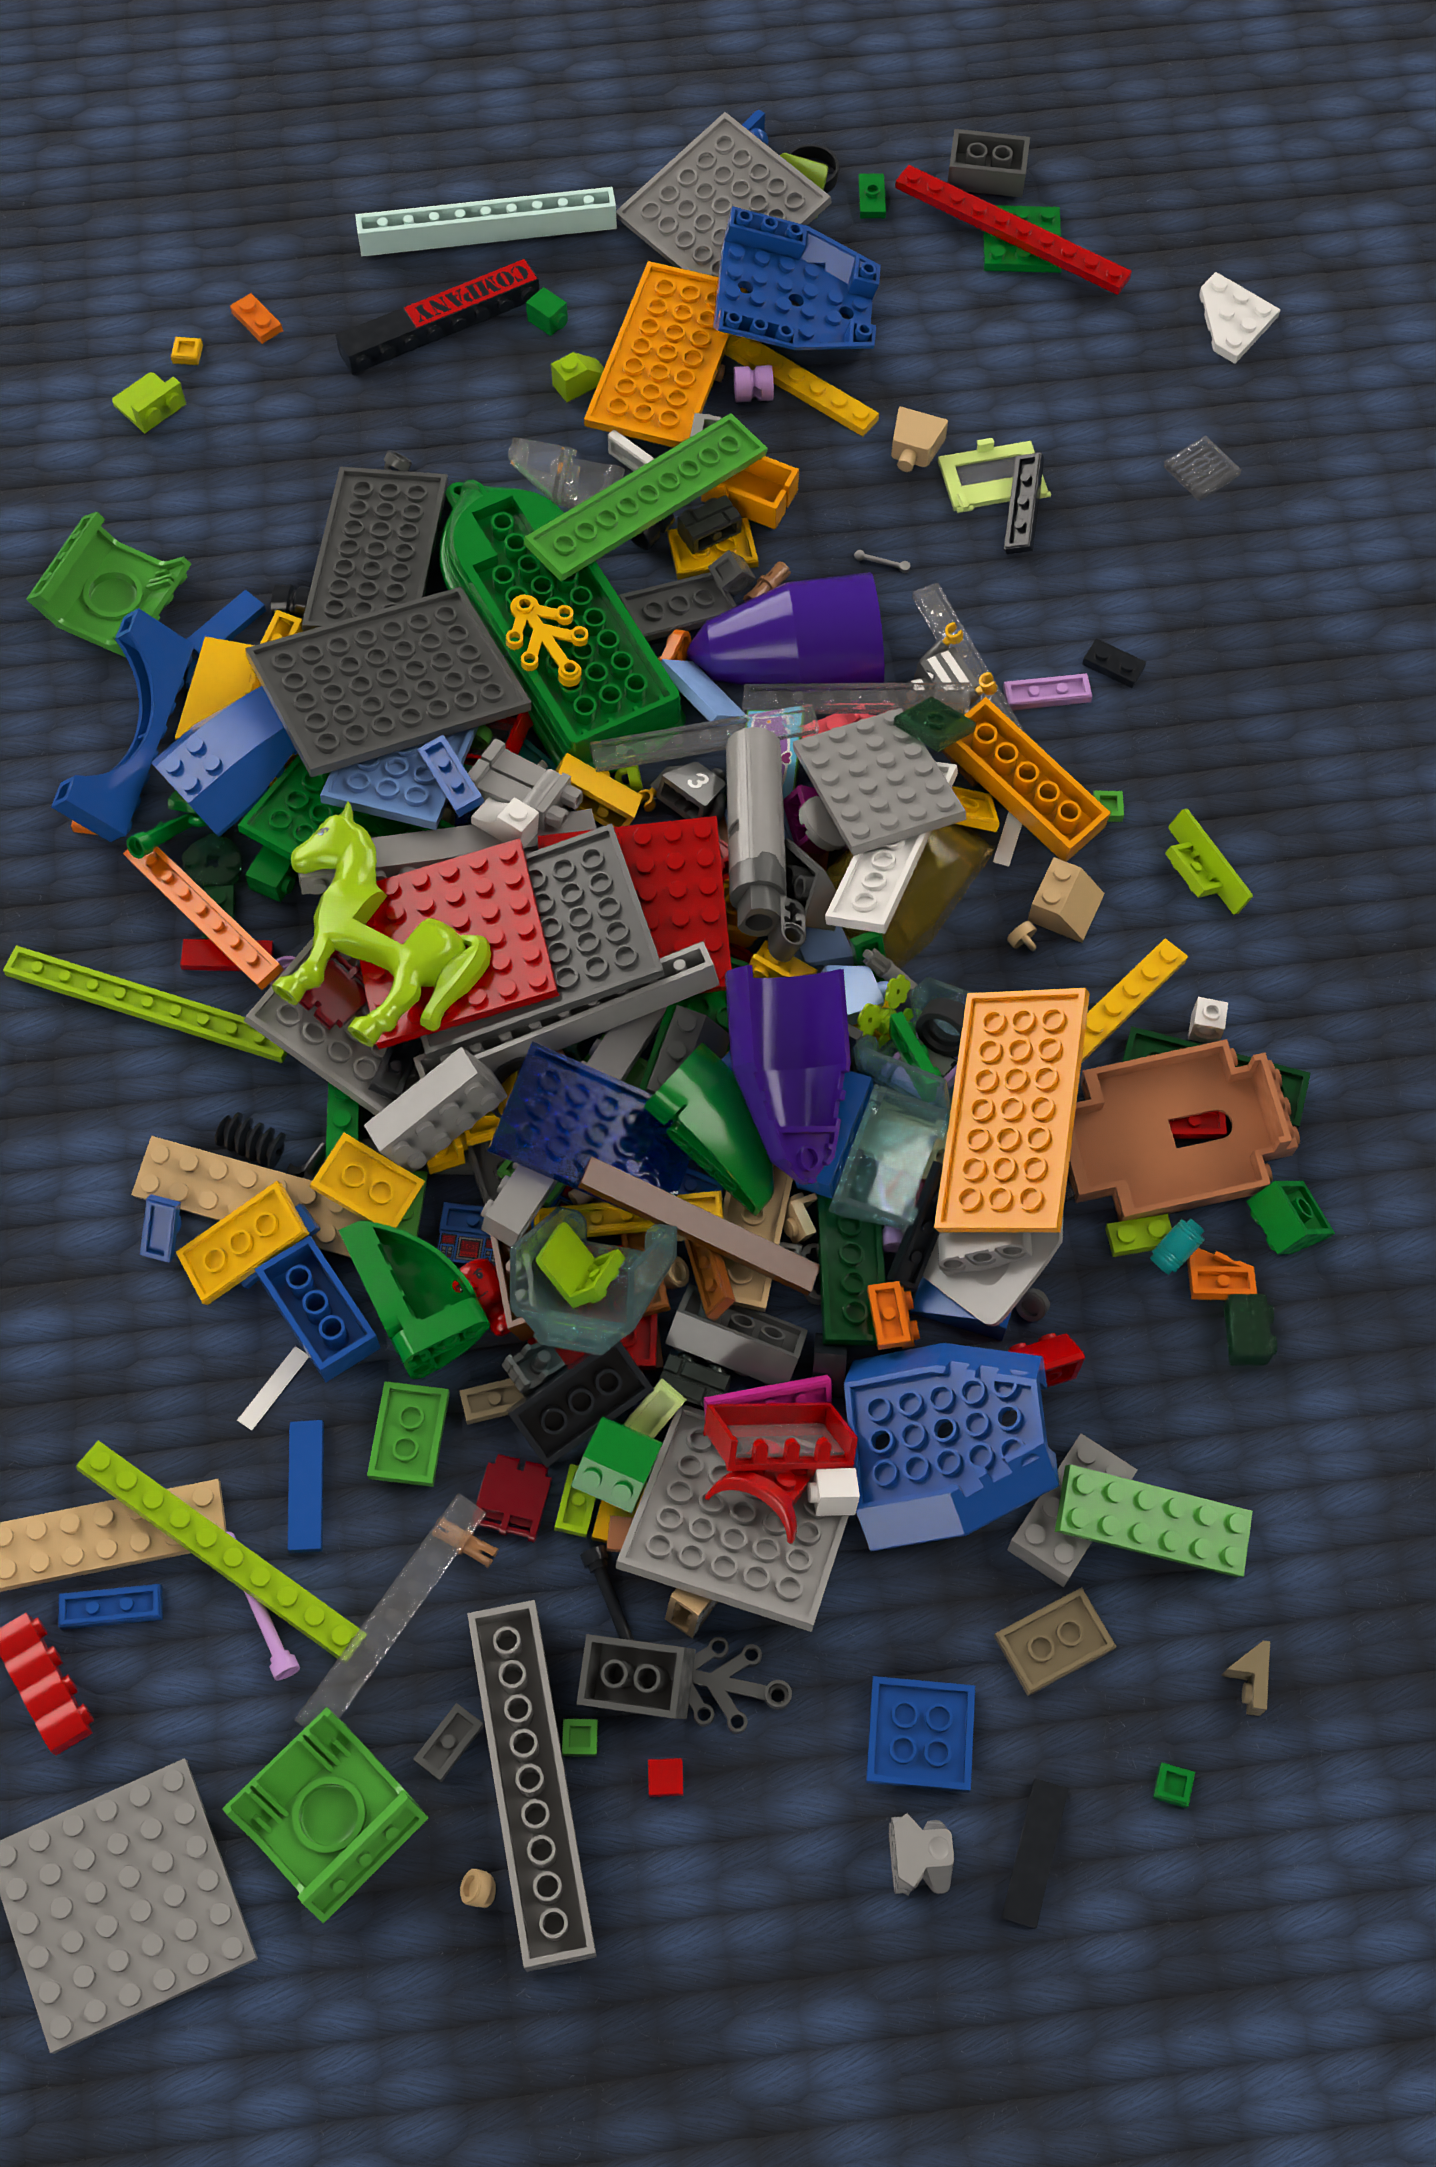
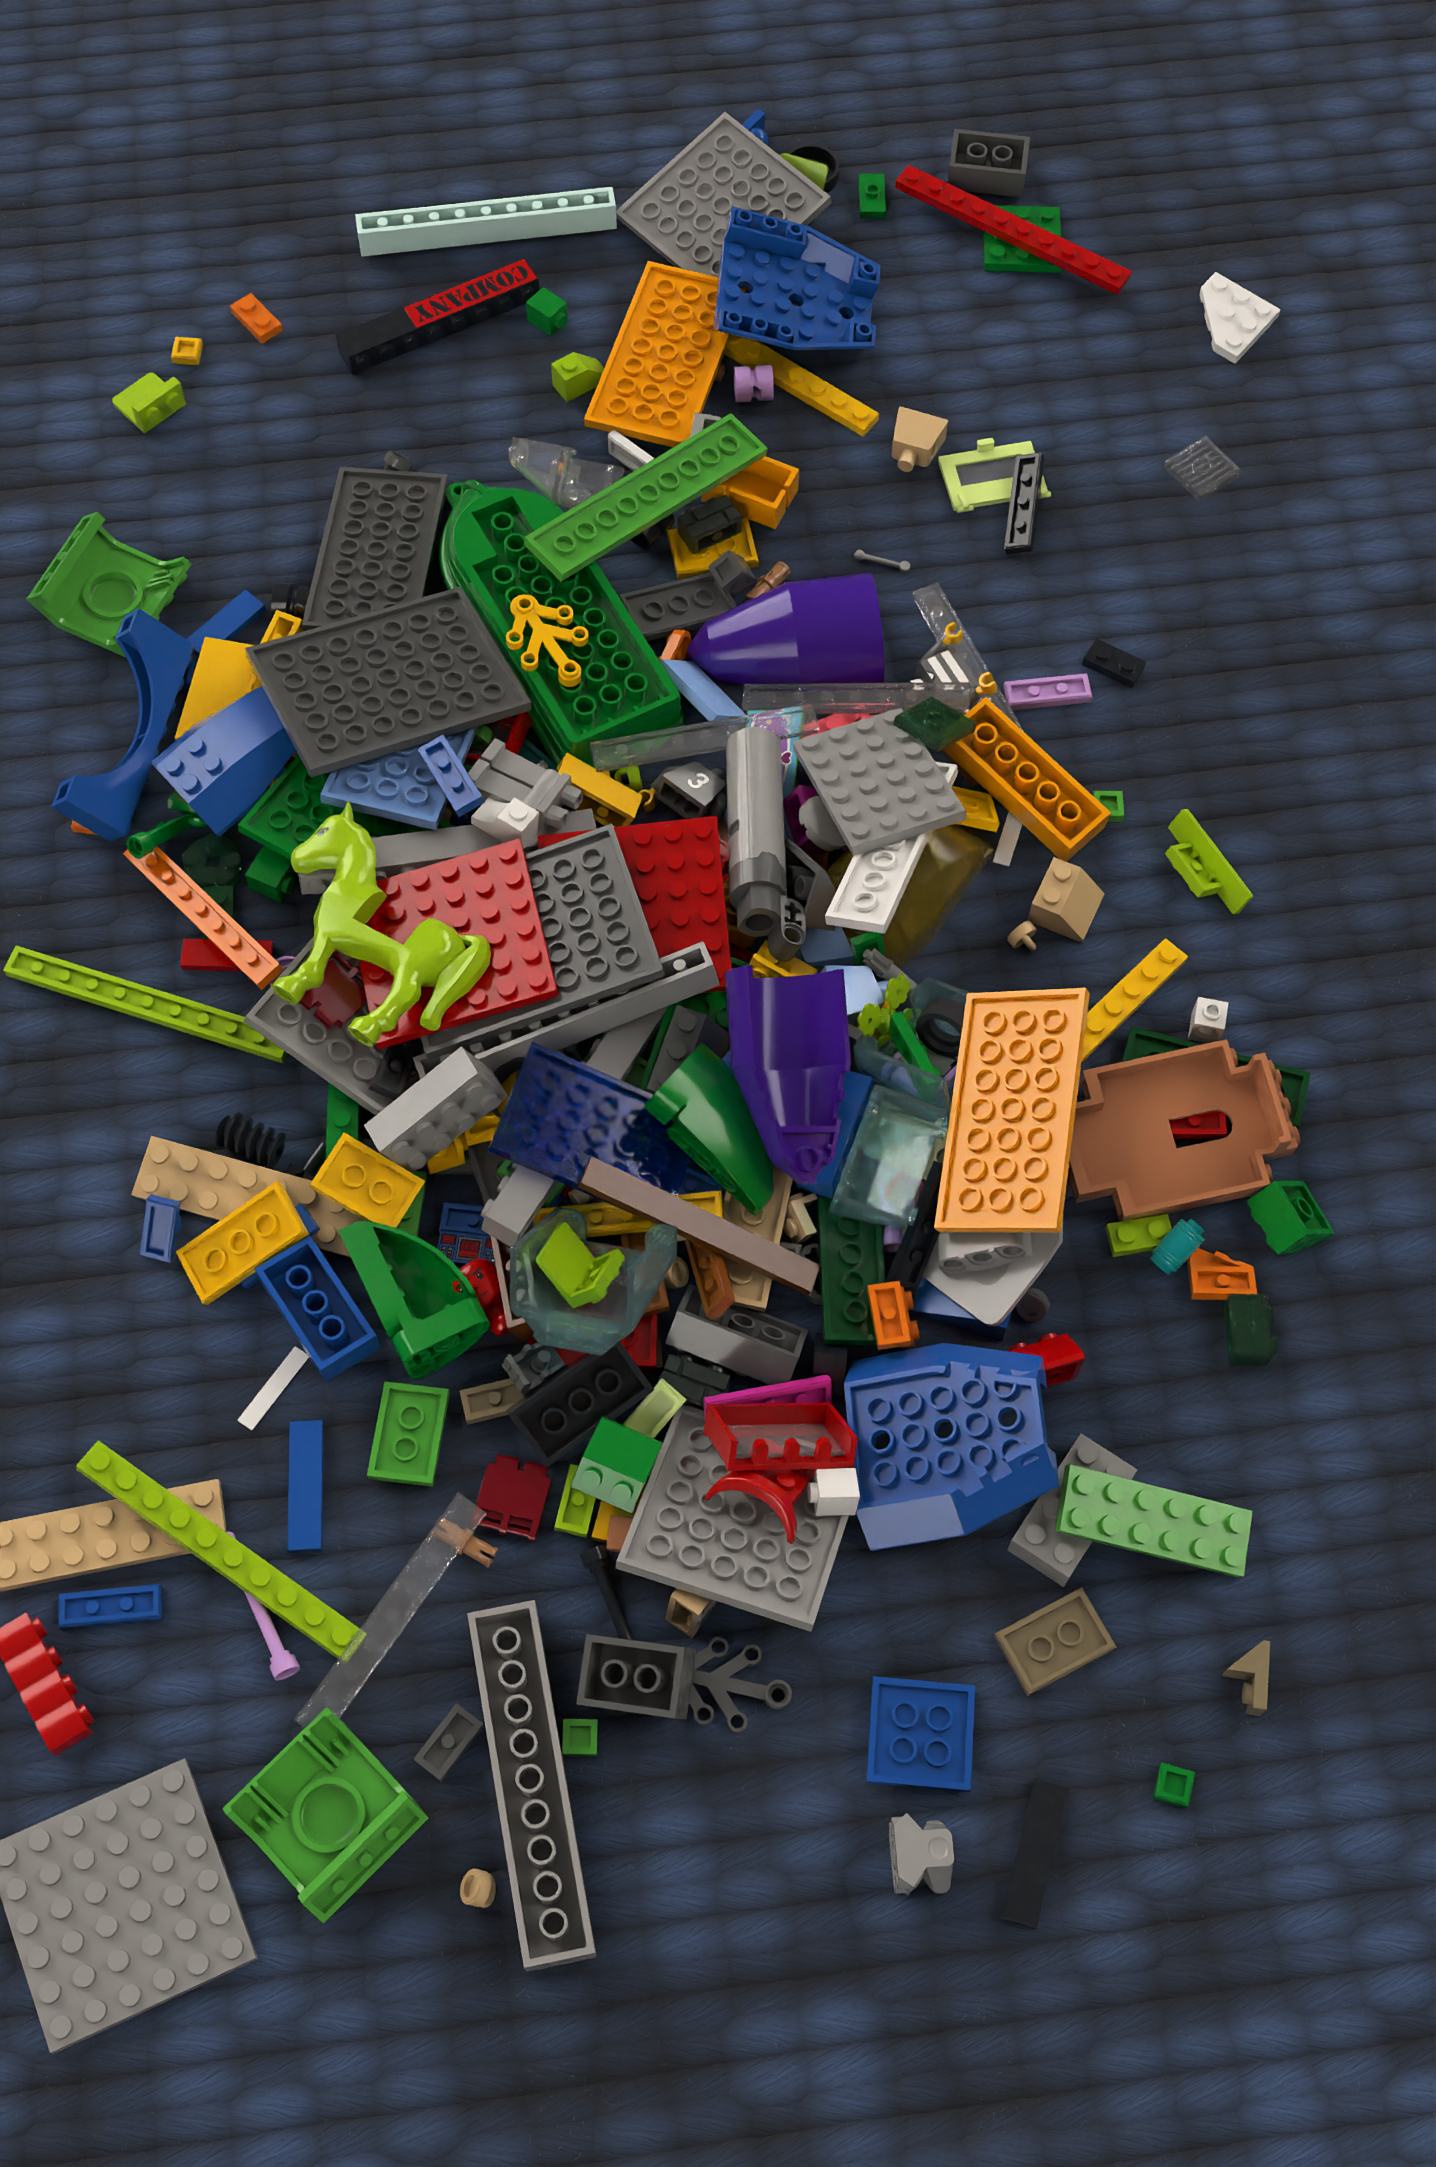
red tile [648,1758,684,1797] -> none

